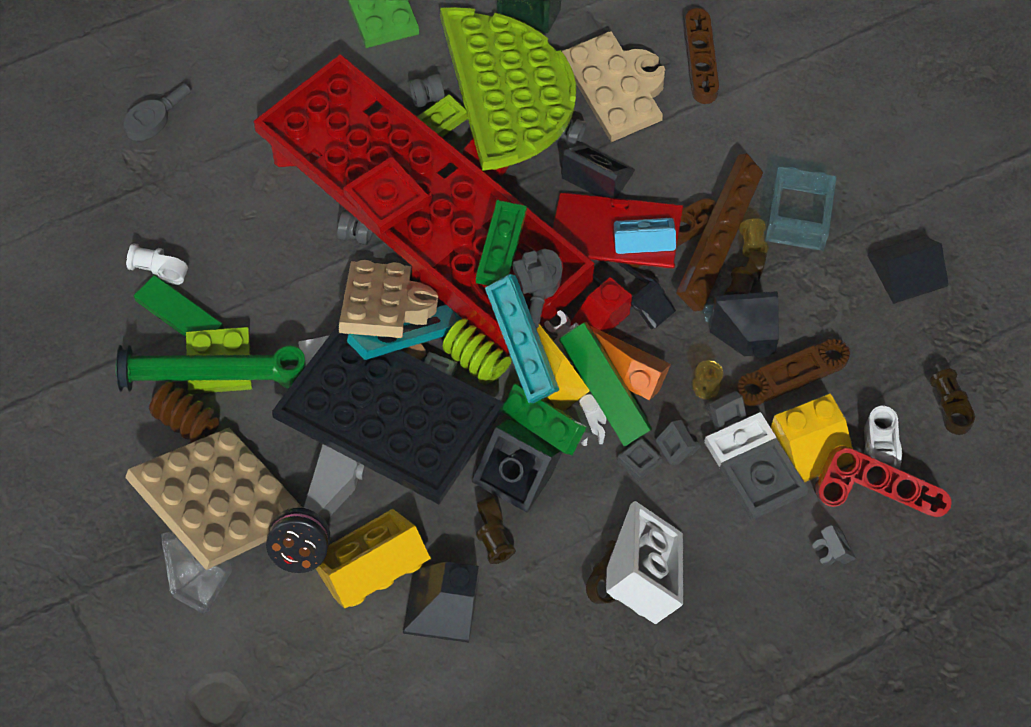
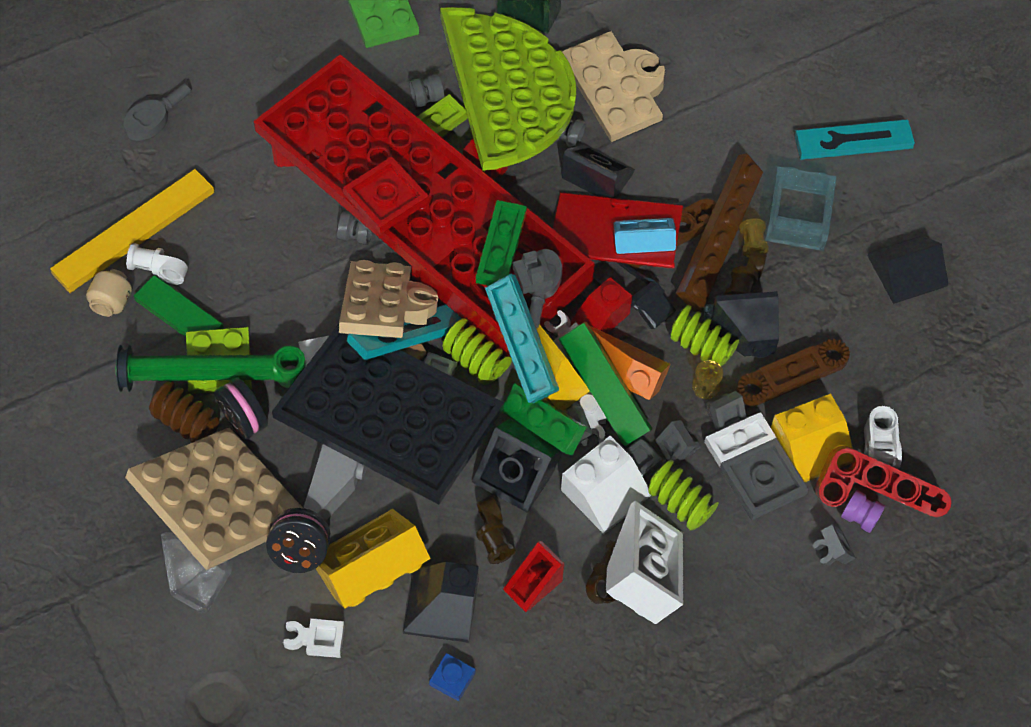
reddish brown beam [684,8,719,104] -> none
dark brown connector [929,368,975,435] -> none
none -> yellow tile [50,169,214,293]
none -> tan head [86,269,132,317]
none -> black head [214,377,268,439]
none -> white plate [283,619,345,658]
none -> blue plate [429,653,476,701]
none -> red slope [503,541,564,612]
none -> white slope [561,436,651,534]
none -> lime piece [648,459,719,530]
none -> lime piece [671,305,739,370]
none -> teal tile [795,119,915,160]
none -> medium lavender wheel [841,490,886,534]

